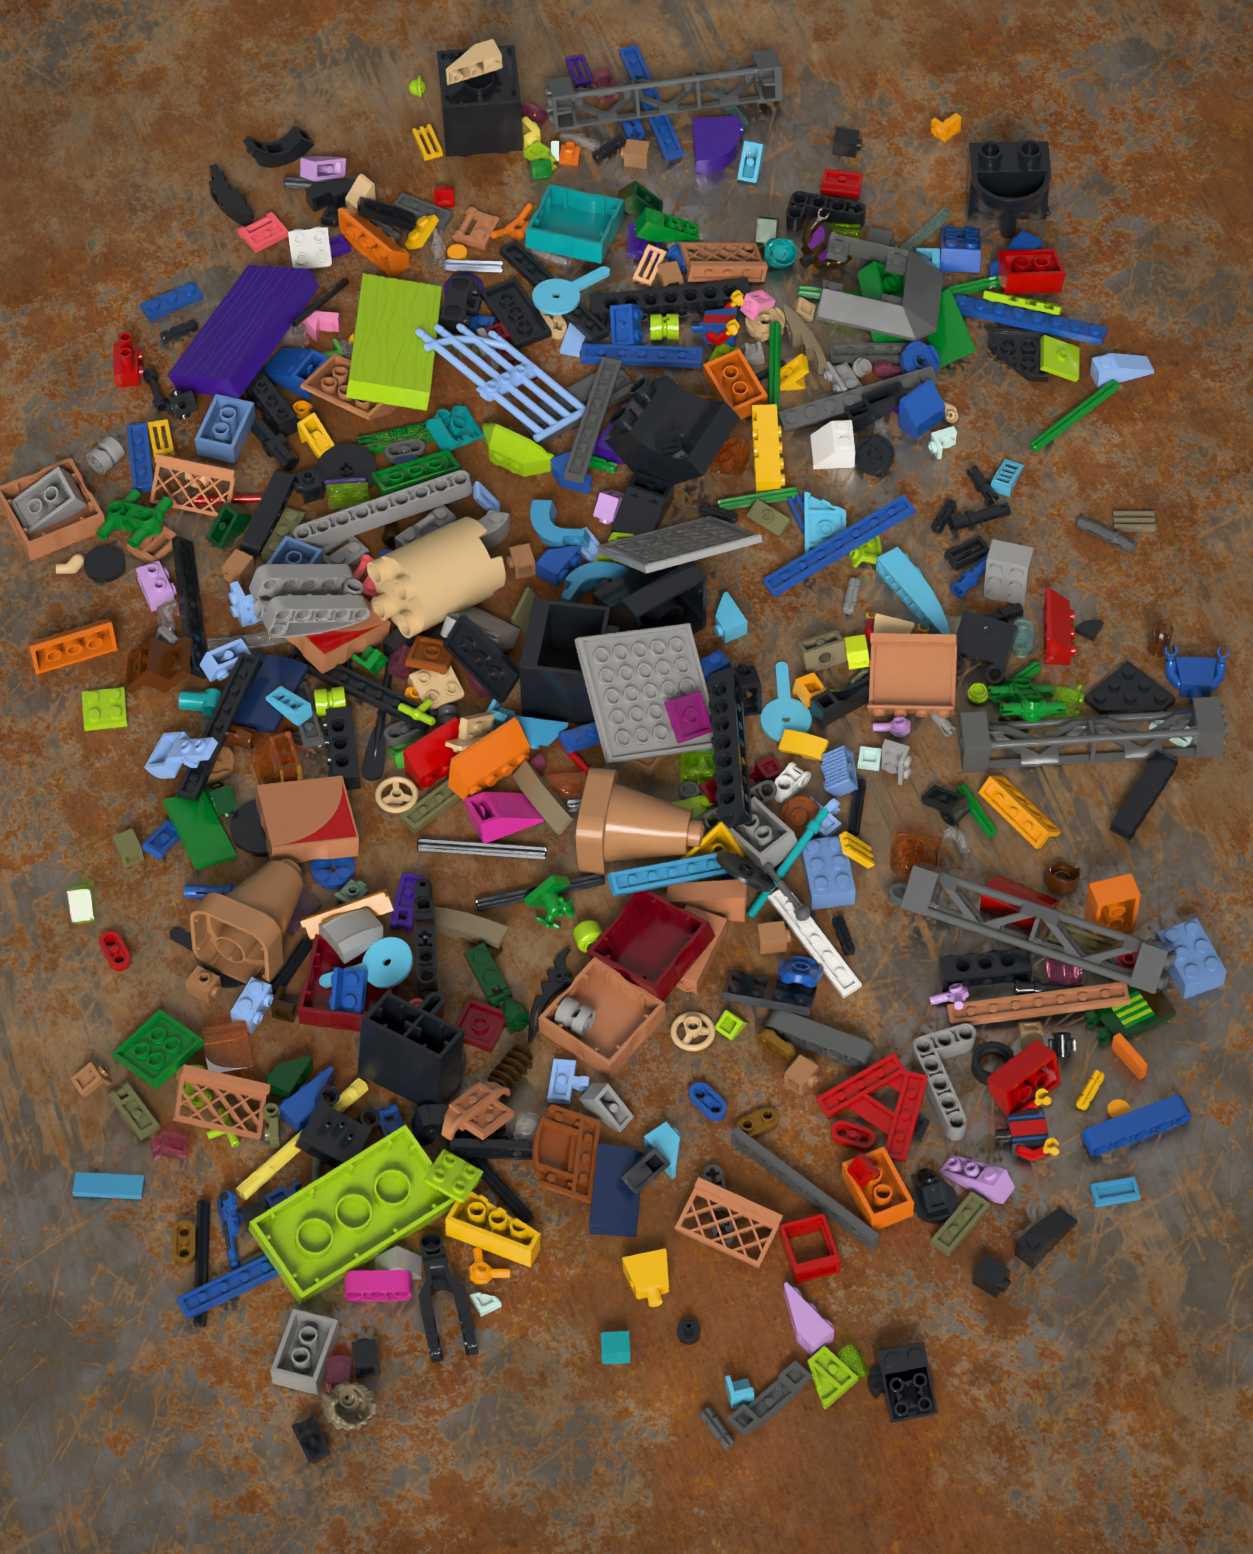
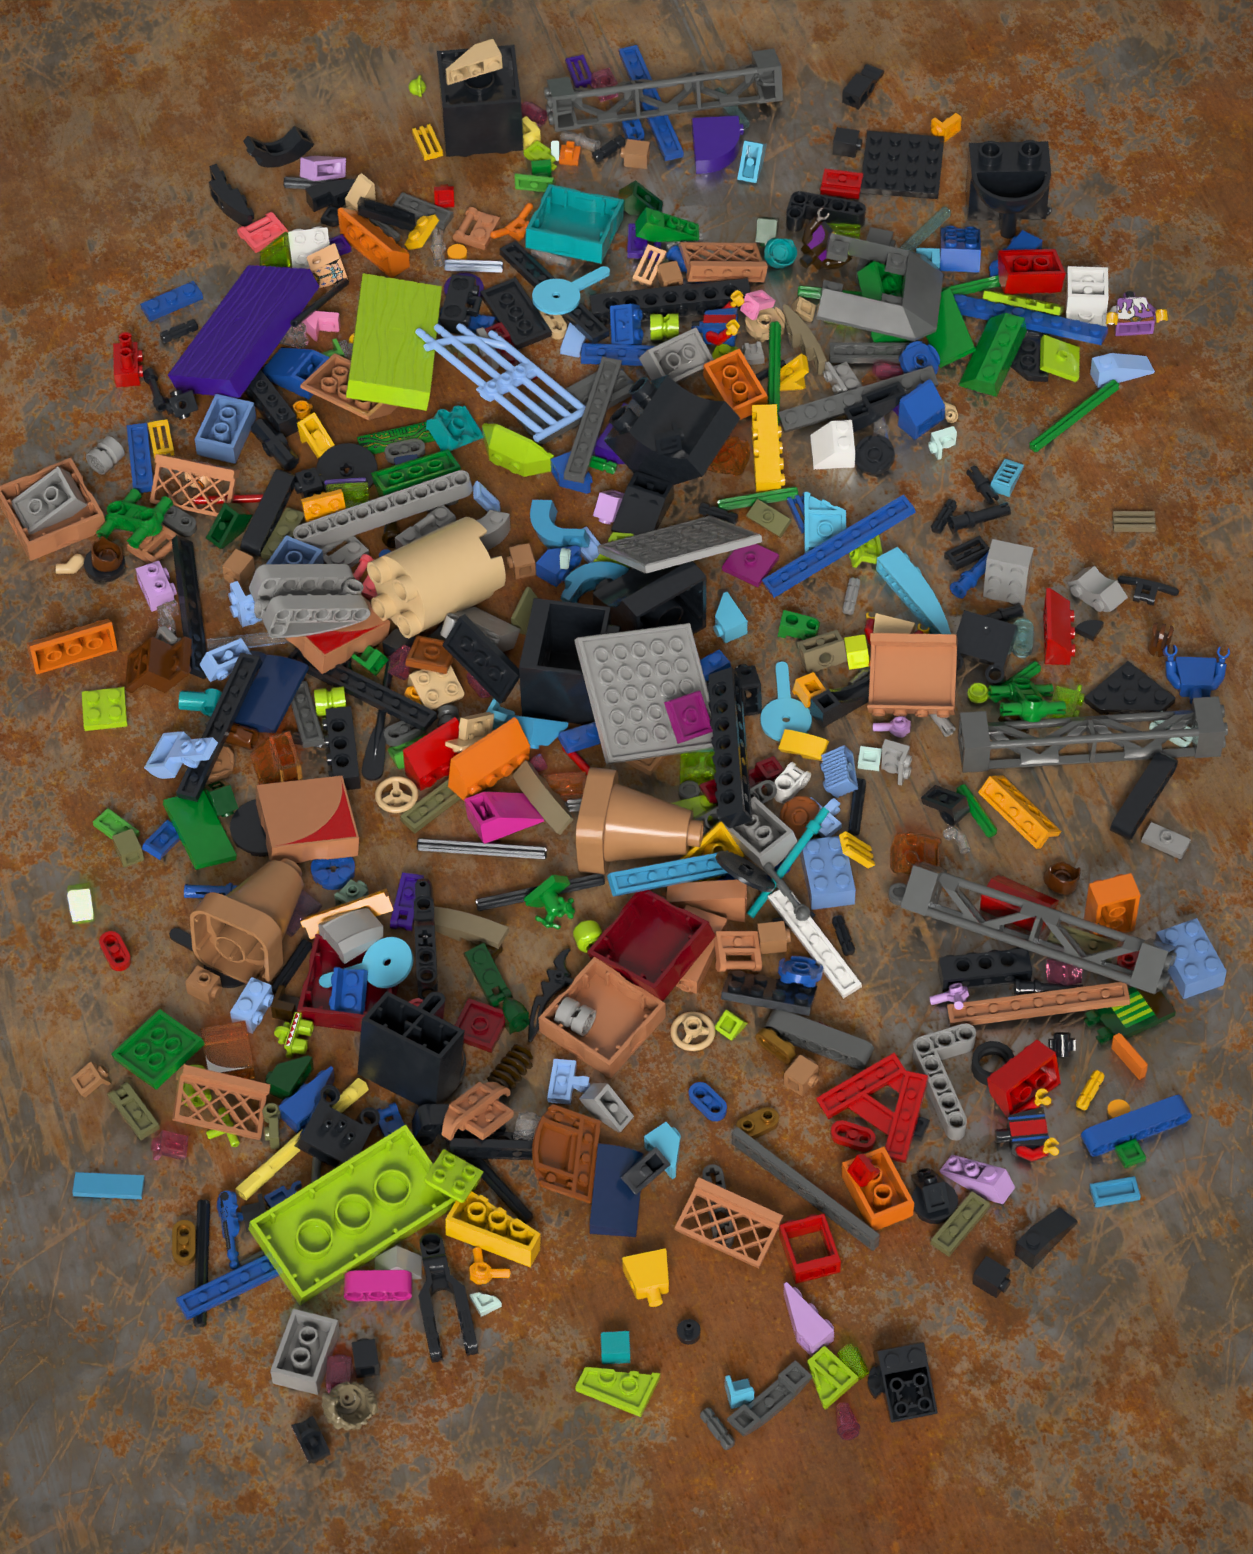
medium azure slope [266,686,312,726] -> none
lime piece [398,698,436,726] -> none
light grey plate [852,358,872,378] -> none
tan slope [1018,1021,1044,1048] -> none
dark grey pin [1076,516,1137,554] -> none
none -> reddish brown hair [90,536,124,572]
none -> bright green plate [93,808,140,840]
none -> dark grey plate [162,505,197,537]
none -> clear neon green slope [260,232,291,267]
none -> lime hips [274,1012,314,1059]
none -> light orange plate [301,489,346,523]
none -> light nougat torso [306,243,349,288]
none -> bright green slope [515,173,556,192]
none -> light aqua tile [560,548,571,569]
none -> lime wing [575,1367,660,1417]
none -> light grey slope [639,327,714,384]
none -> nougat plate [714,931,762,972]
none -> magenta plate [722,544,779,587]
none -> green leg [777,610,820,640]
none -> clear pink cone [836,1403,860,1440]
none -> black piece [842,64,884,110]
none -> black plate [860,131,944,199]
none -> green slope [959,313,1027,397]
none -> white bracket [1065,266,1109,327]
none -> light grey brick [1067,566,1128,612]
none -> torso [1105,291,1168,336]
none -> green tile [1114,1138,1146,1169]
none -> black piece [1117,575,1179,606]
none -> light grey plate [1141,822,1191,859]

